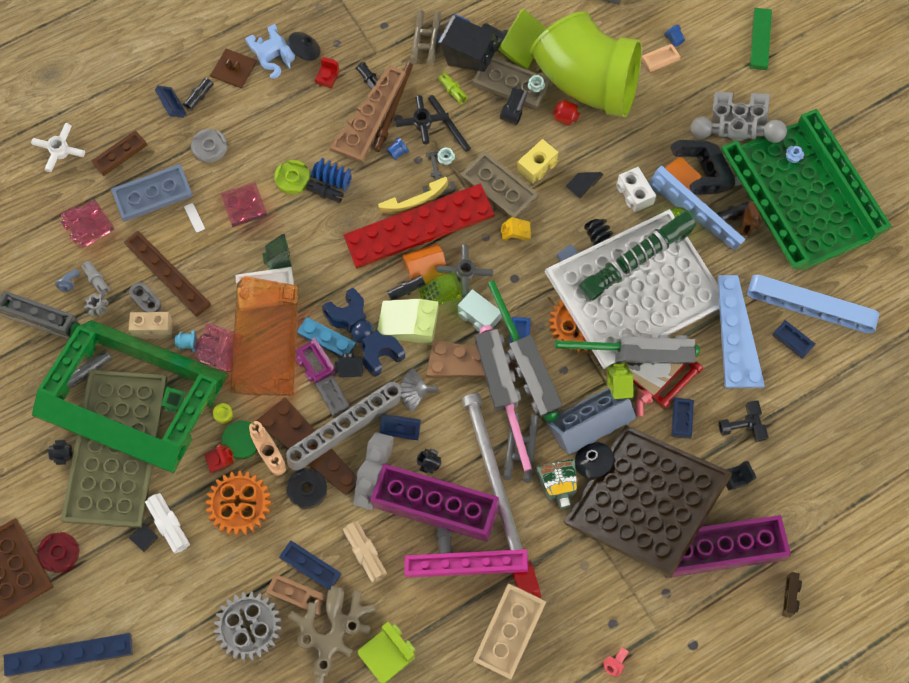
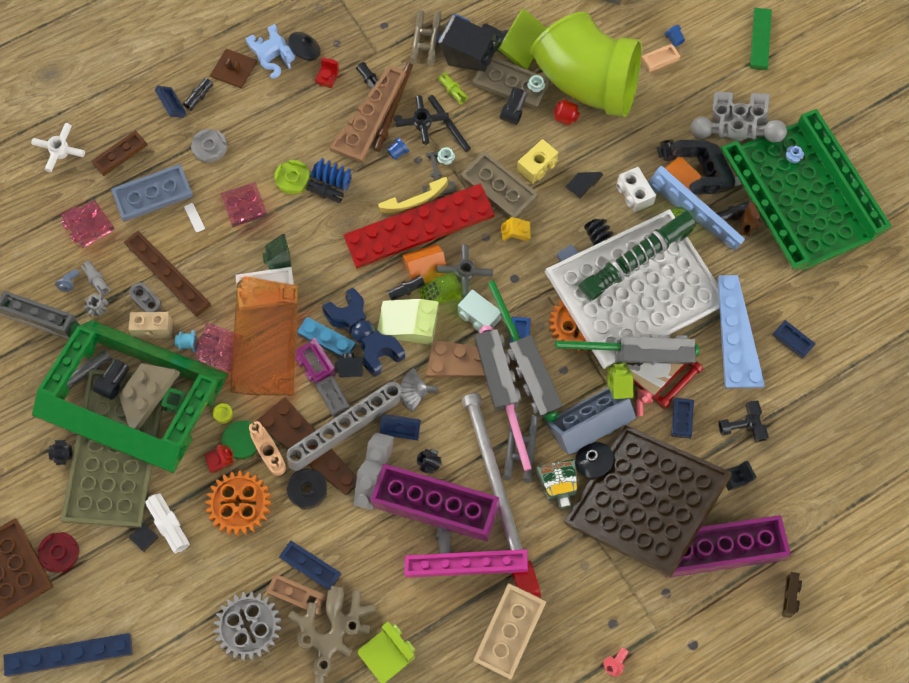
tan piece [343,521,387,583] -> none
light blue beam [747,275,879,334] -> none
none -> black piece [93,359,130,400]
none -> dark tan wing [119,363,180,430]
none -> black gear [657,139,677,161]

